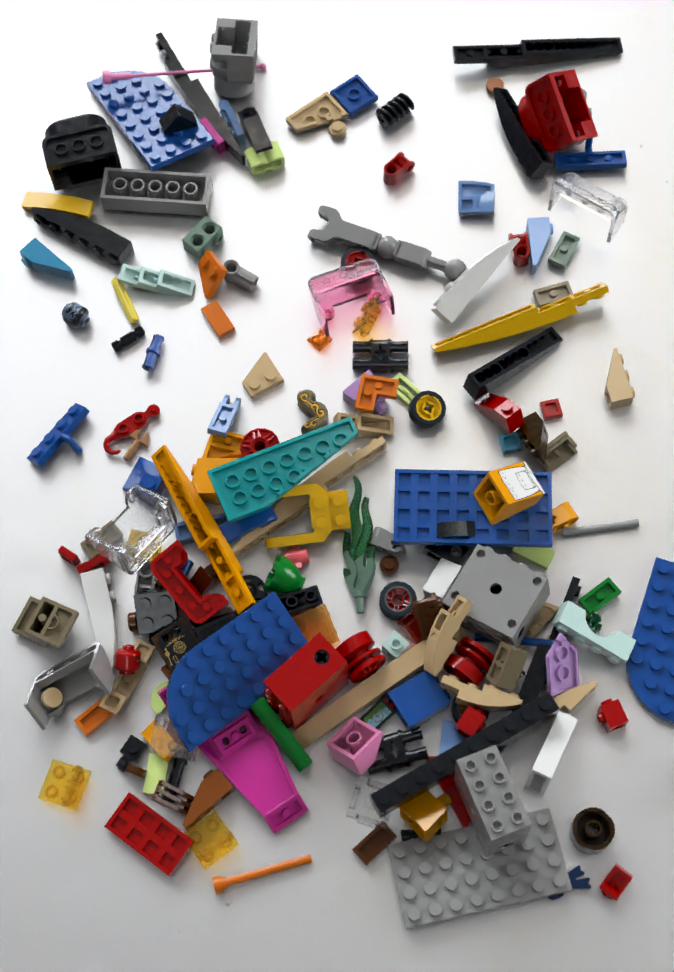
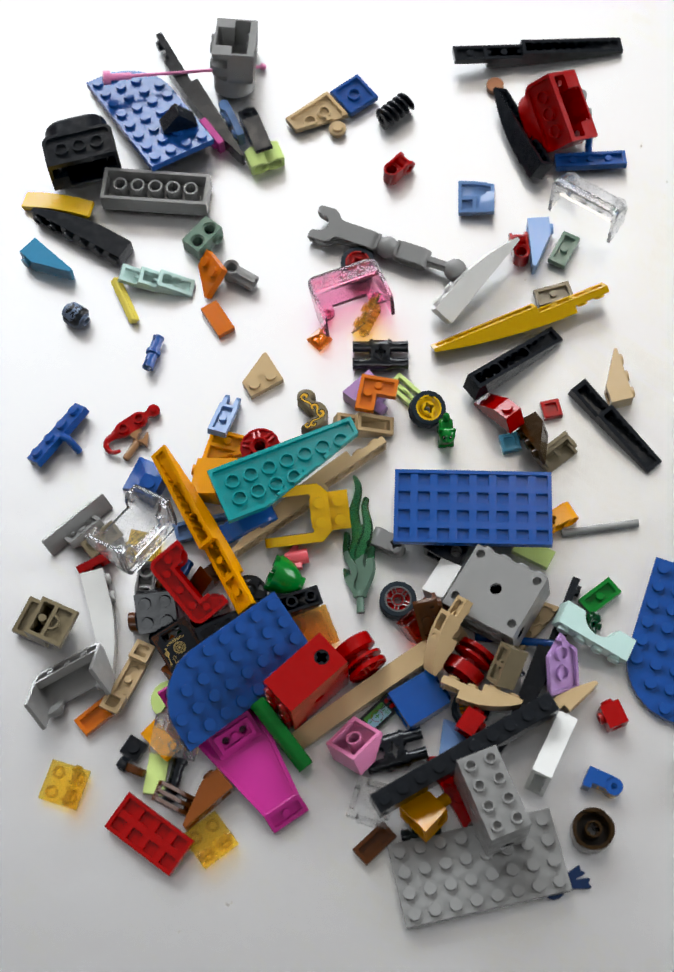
tan tile [41,688,62,709] -> none
red tile [58,545,81,567] -> none
black axle [111,326,145,352] -> none
red head [114,644,141,675] -> none
orange piece [212,854,312,895] -> none
reddish brown plate [379,556,399,575] -> none
light aqua bracket [382,631,409,658] -> none
black sticker [437,521,476,538] -> none
light orange slope [473,461,545,525] -> none
red bracket [599,863,633,901] -> none
none -> light grey bracket [42,493,113,555]
none -> green animal [437,413,456,448]
none -> black slope [568,379,662,474]
none -> blue leg [580,766,623,798]

